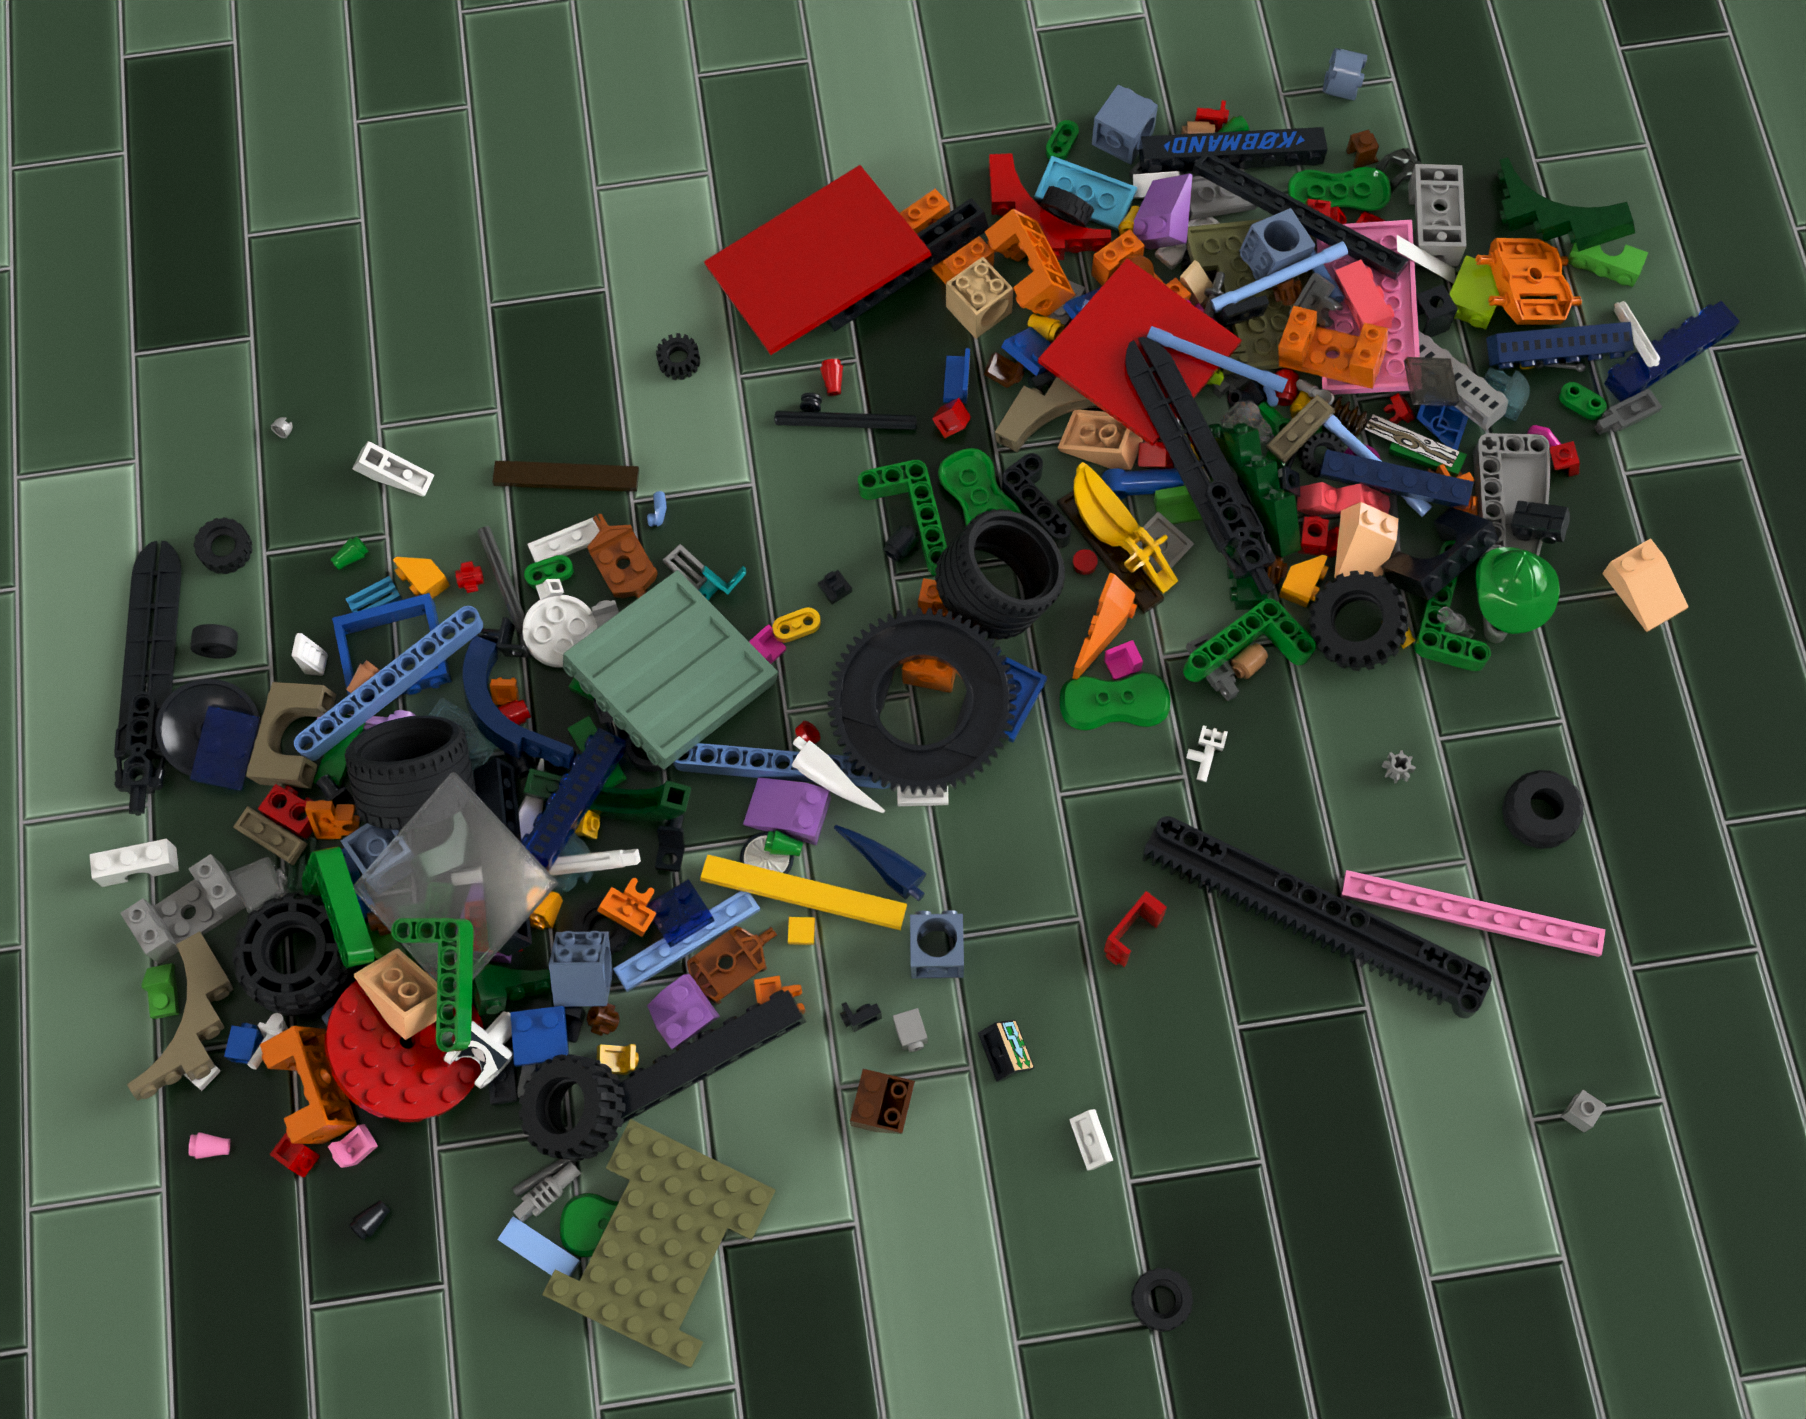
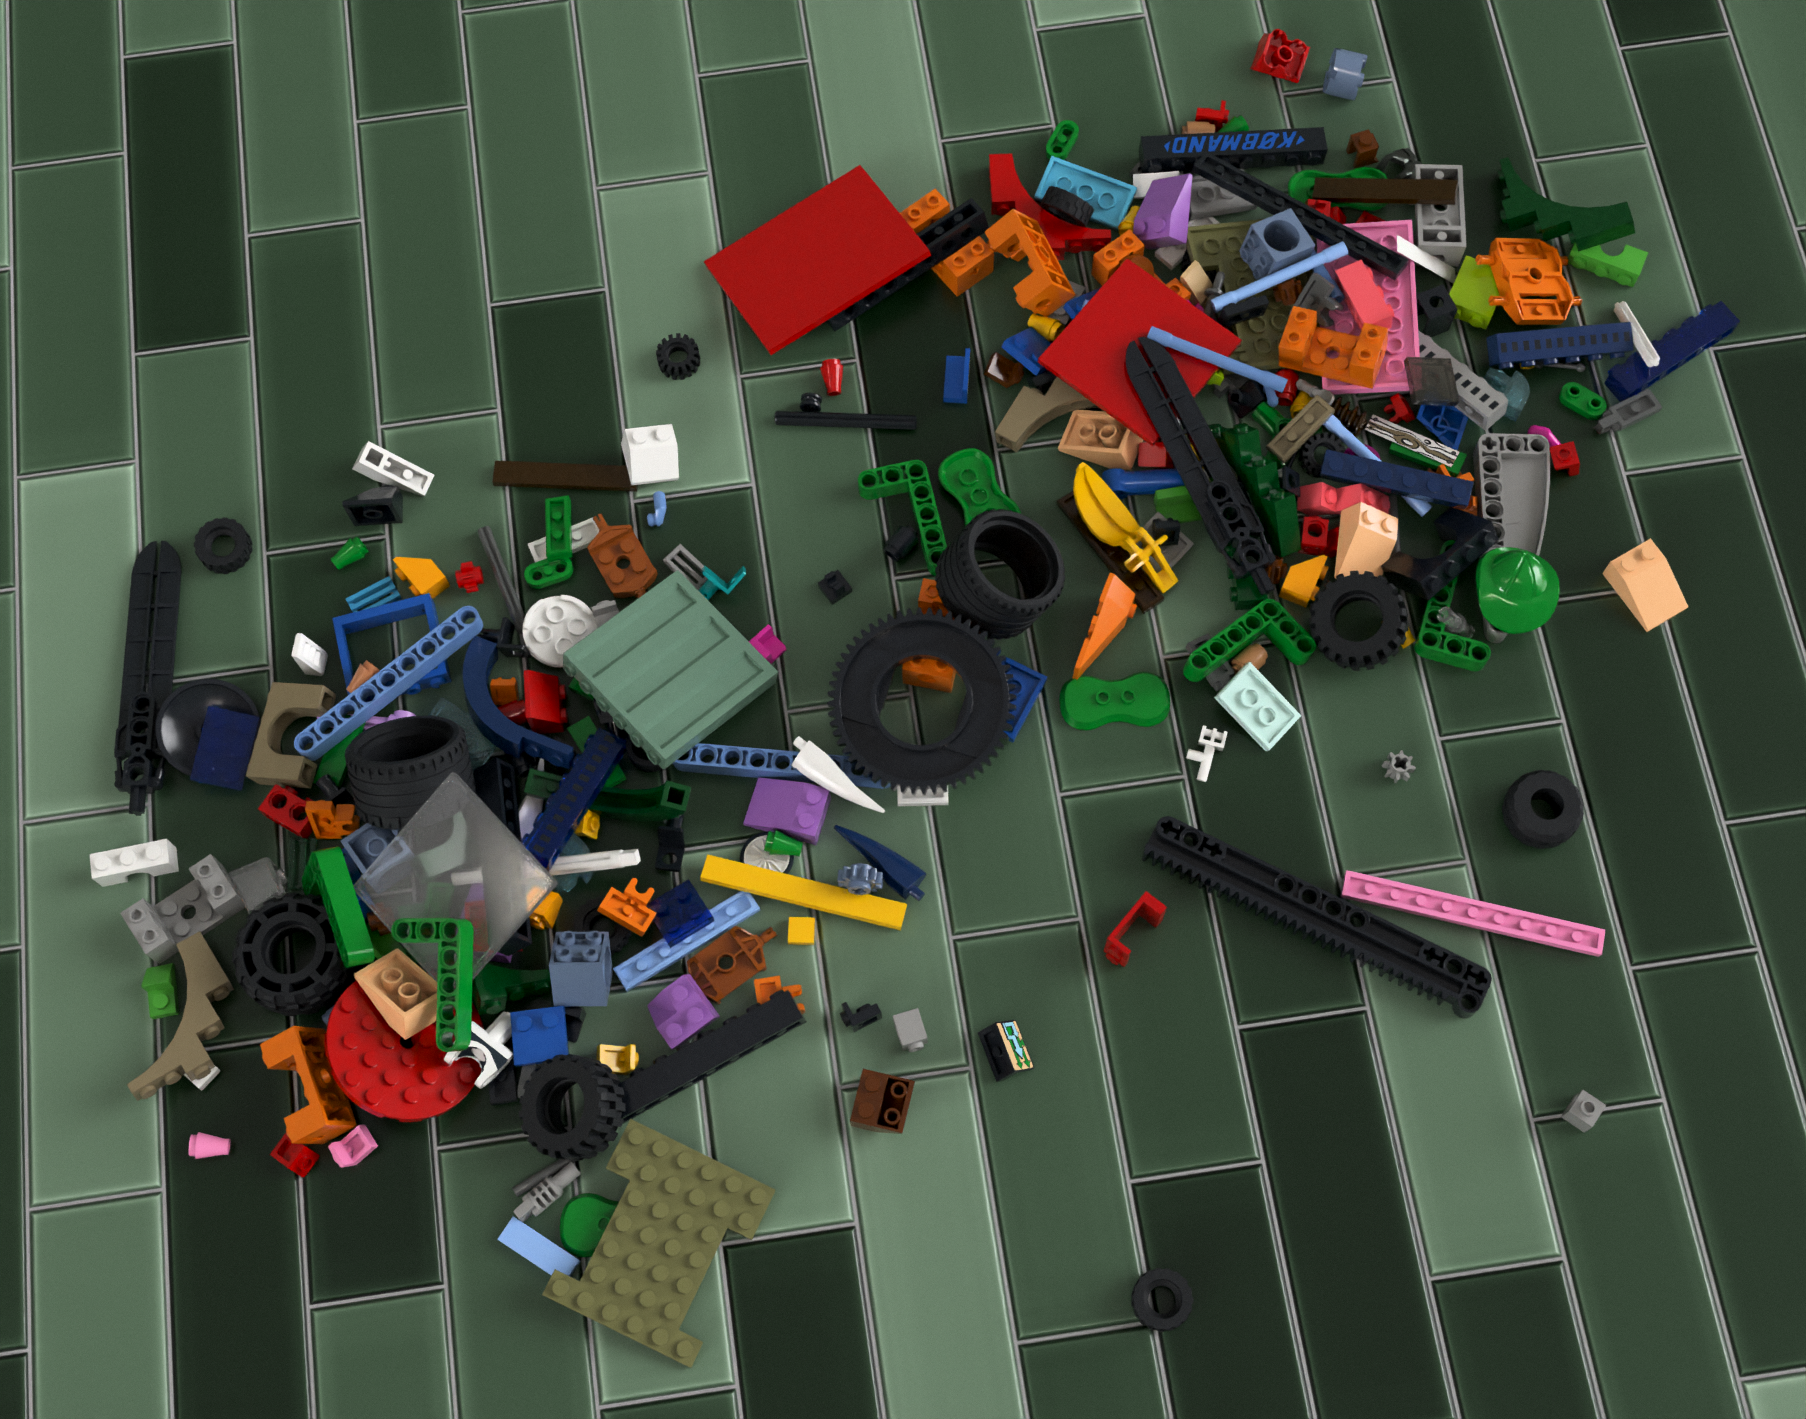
black tyre [190,624,238,659] -> none
blue brick [224,1023,264,1064] -> none
dark tan tile [233,806,308,865] -> none
white arm [247,1013,288,1070] -> none
light grey hinge [271,417,293,438] -> none
black cone [349,1200,390,1241] -> none
white piece [536,579,564,600] -> none
reddish brown gear [586,1003,620,1036] -> none
yellow plate [772,607,821,643] -> none
red tile [794,721,821,744] -> none
sand blue brick [910,910,964,979] -> none
red panel [932,398,971,438] -> none
tan brick [946,257,1013,339] -> none
black beam [1002,453,1071,549] -> none
white plate [1069,1109,1113,1171] -> none
red tile [1073,549,1098,575] -> none
sand blue brick [1092,85,1158,165] -> none
dark pink panel [1104,640,1143,680] -> none
clear slope [1220,401,1275,443] -> none
black brick [1511,500,1570,544] -> none
none -> black slope [342,485,403,526]
none -> red slope [524,670,568,734]
none -> green tile [545,495,572,561]
none -> white slope [621,424,679,486]
none -> sand blue gear [837,863,883,895]
none -> black tile [1152,518,1181,547]
none -> light aqua tile [1214,662,1301,751]
none -> red slope [1250,29,1310,83]
none -> dark brown tile [1312,178,1458,205]

